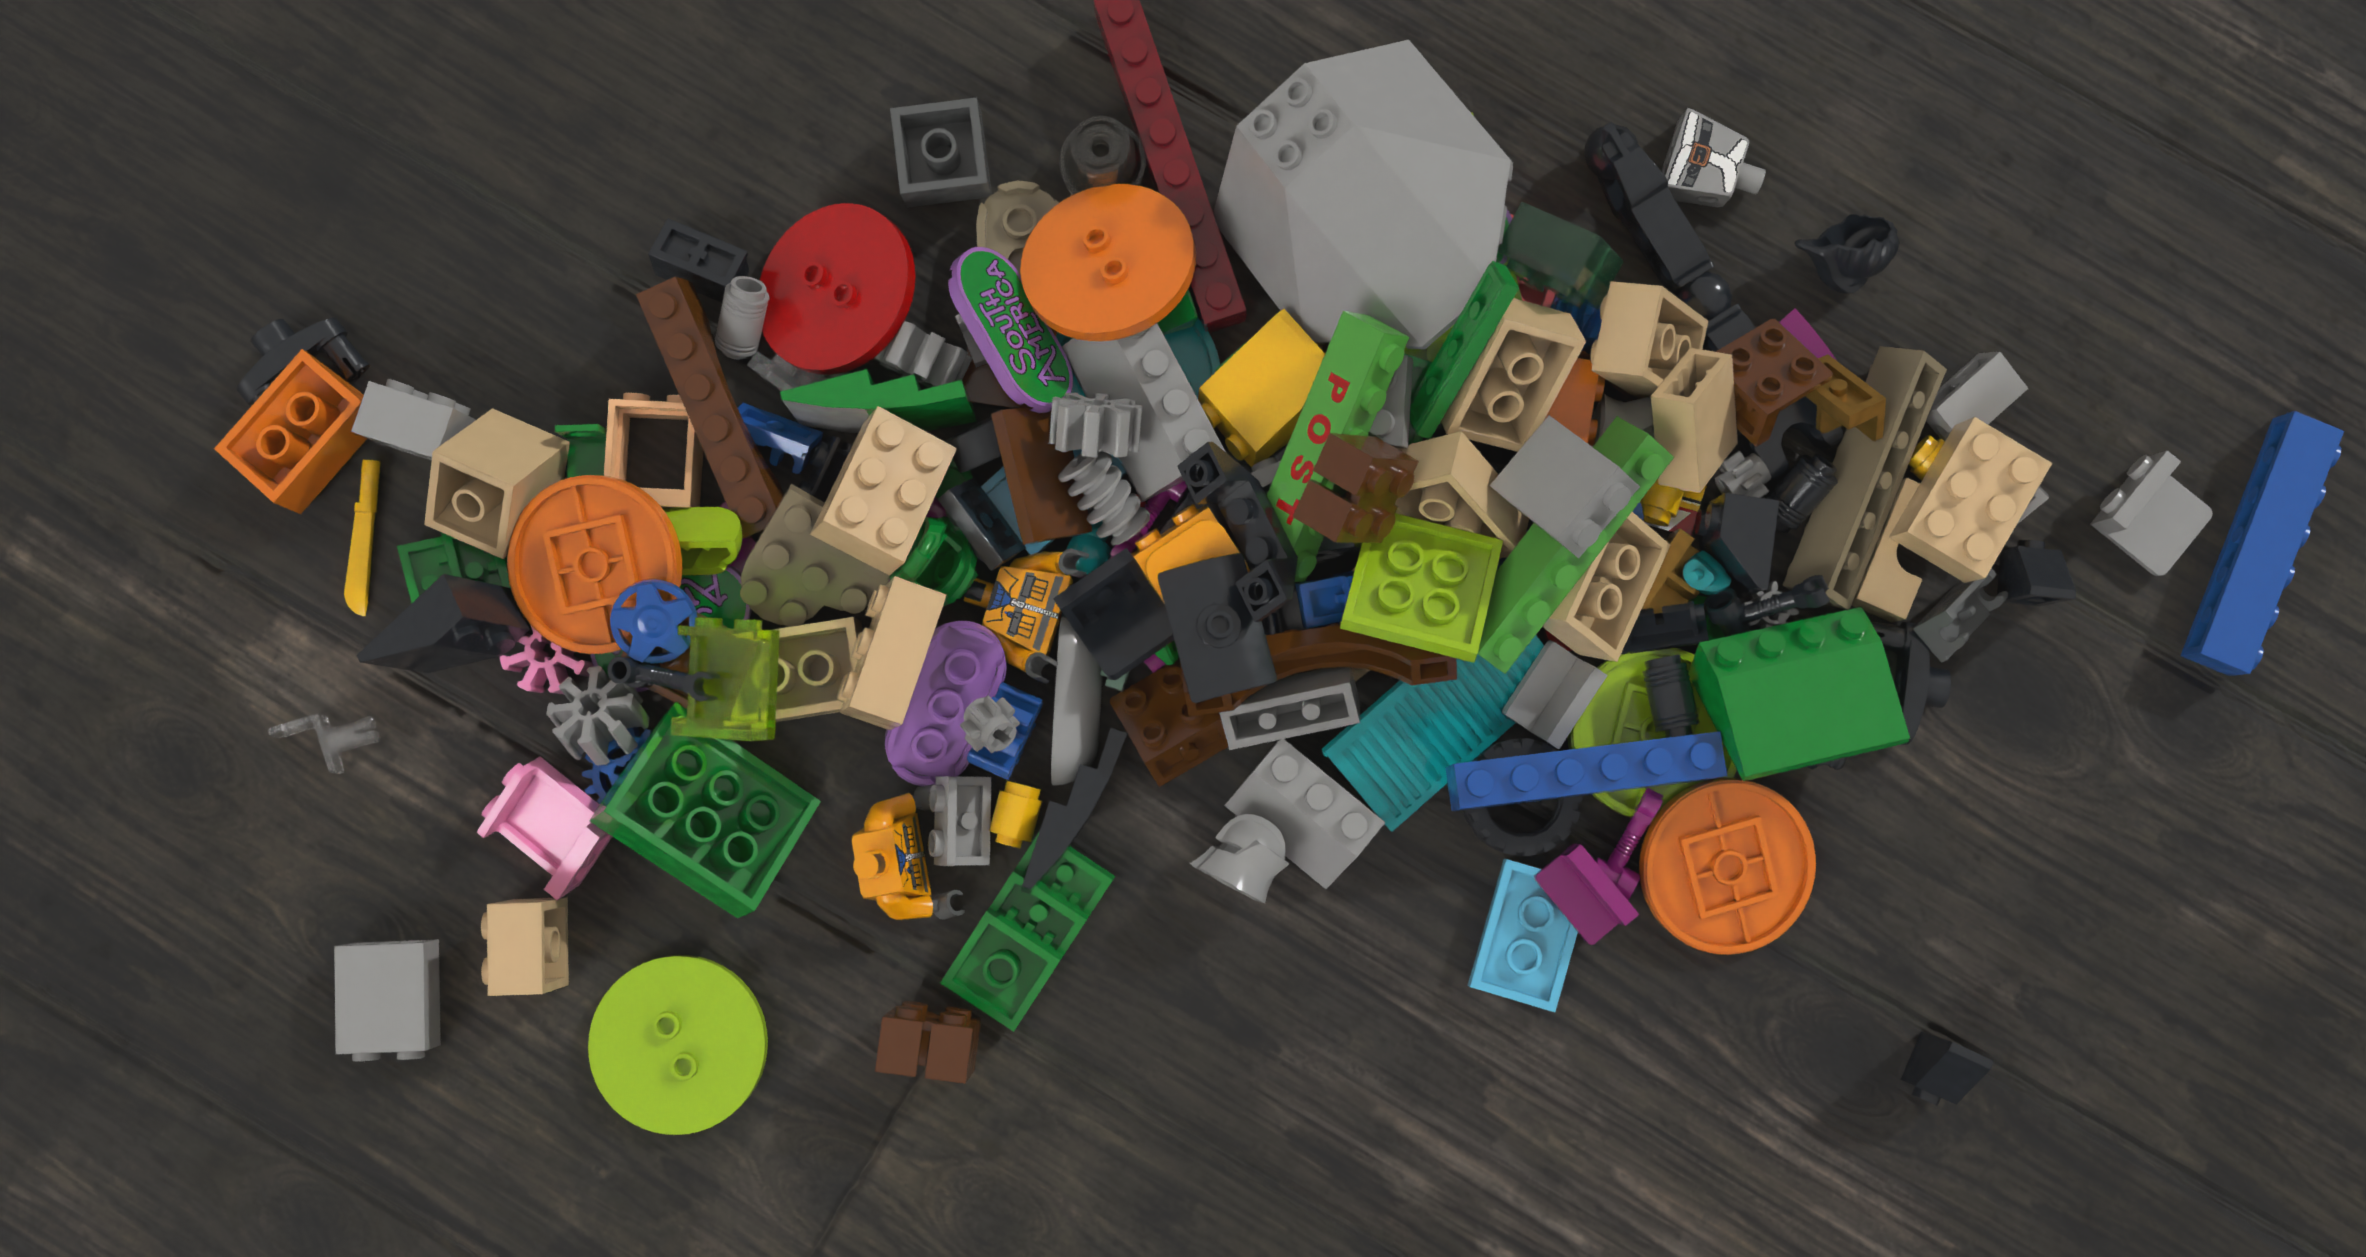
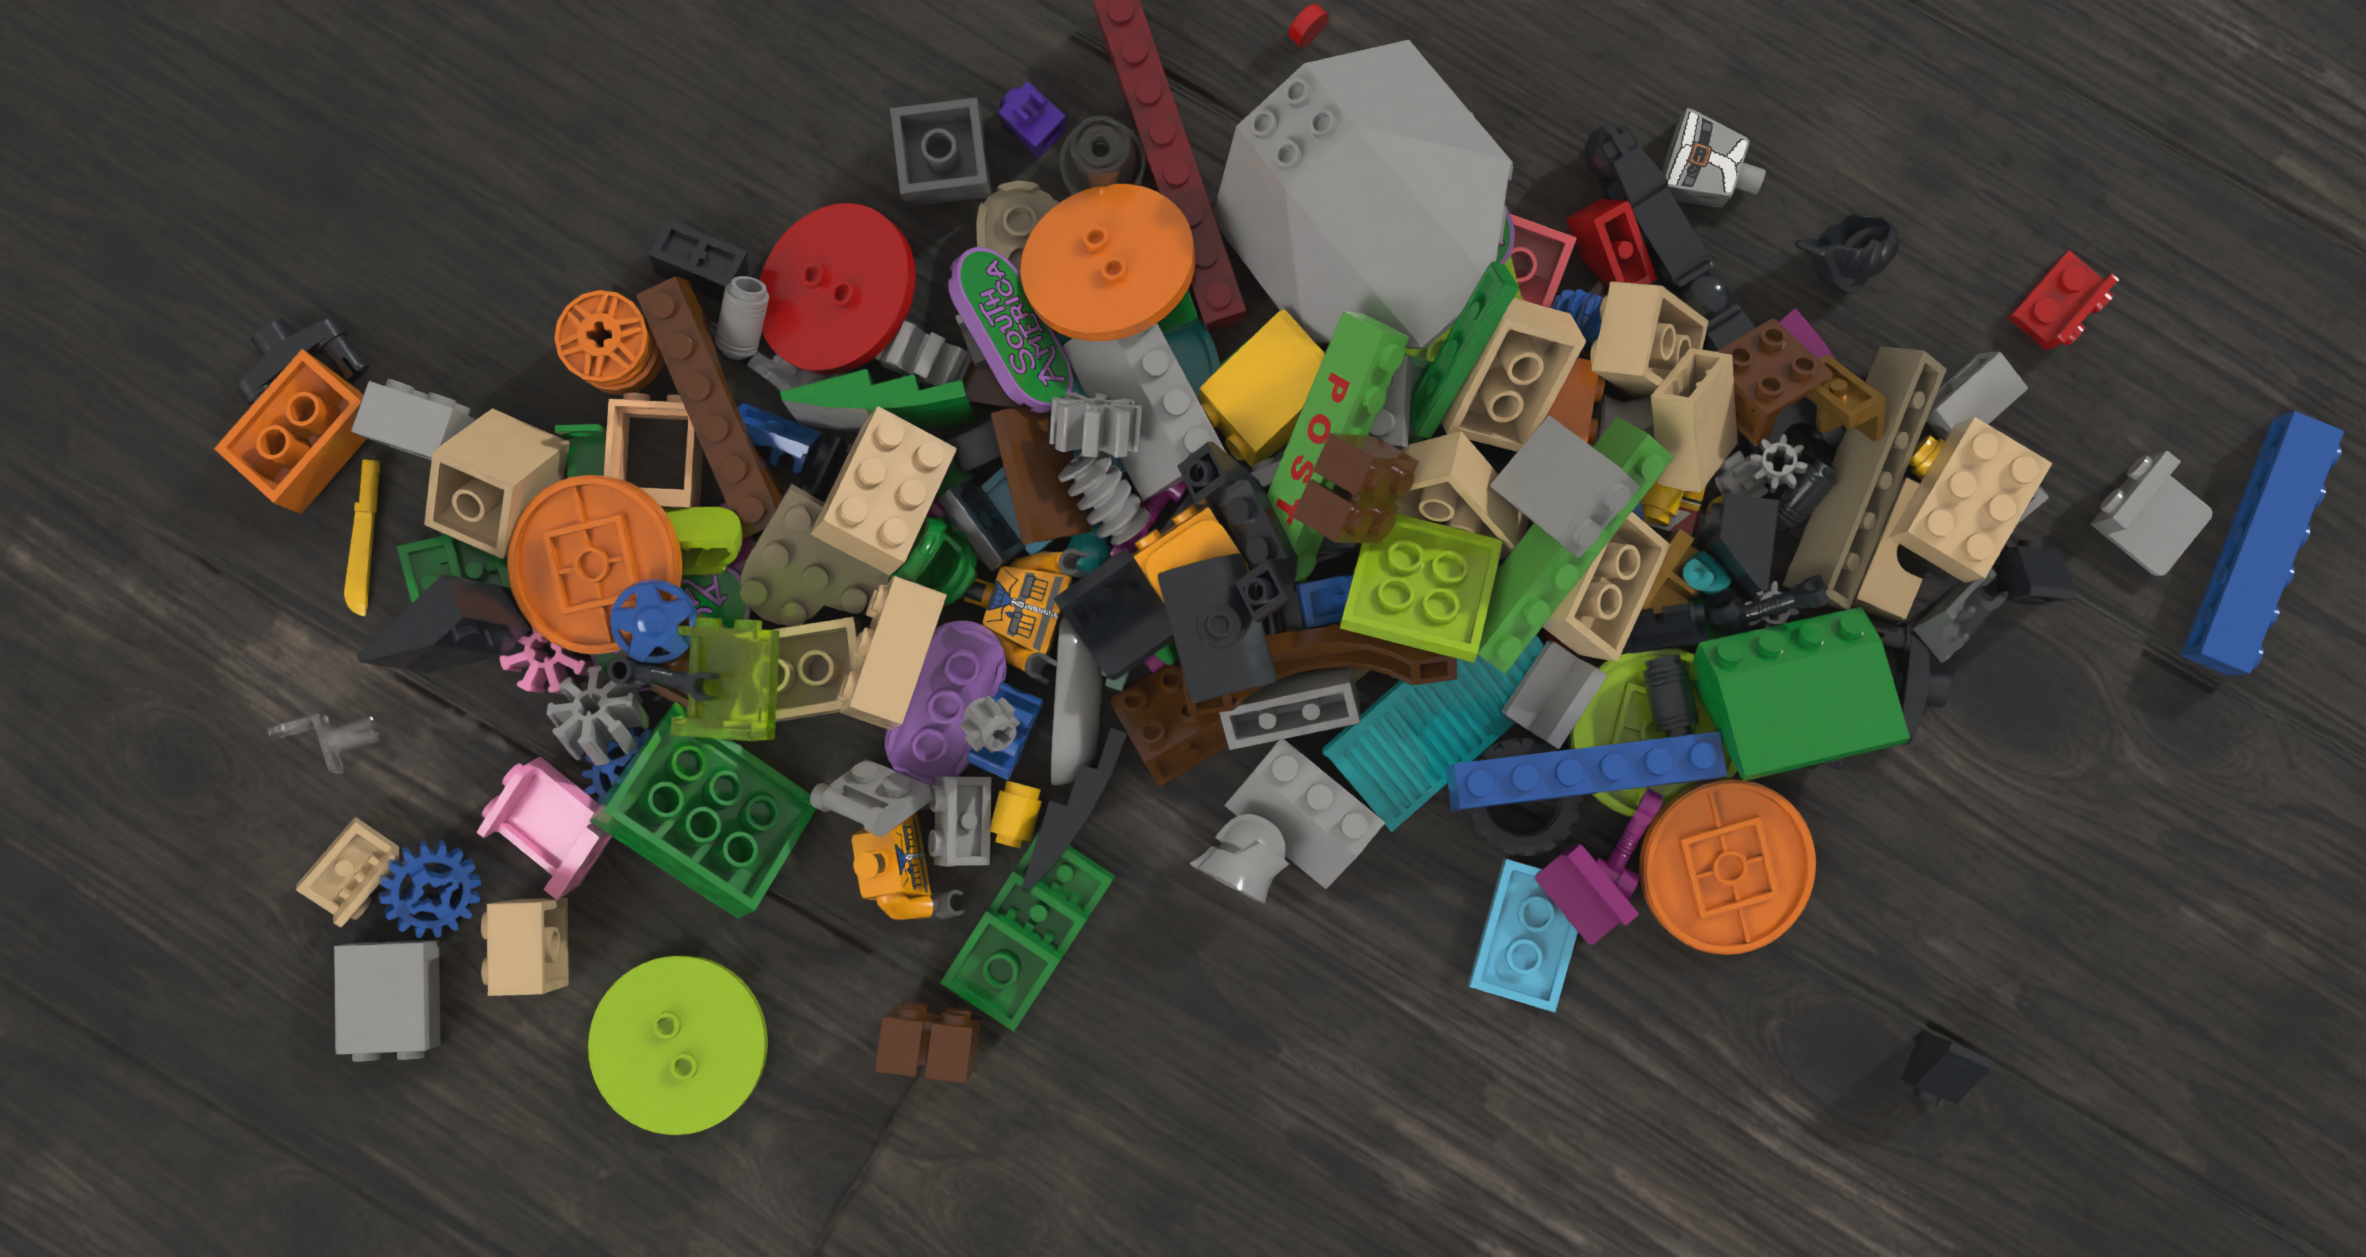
clear green piece [1497,202,1624,310] -> none
none -> tan bracket [296,817,399,928]
none -> blue gear [379,840,481,938]
none -> orange wheel [554,290,664,395]
none -> light grey plate [810,759,932,837]
none -> dark purple brick [998,81,1068,159]
none -> red tile [1288,4,1329,48]
none -> red slope [1566,199,1657,288]
none -> light grey gear [1750,435,1808,493]
none -> red bracket [2007,250,2119,351]

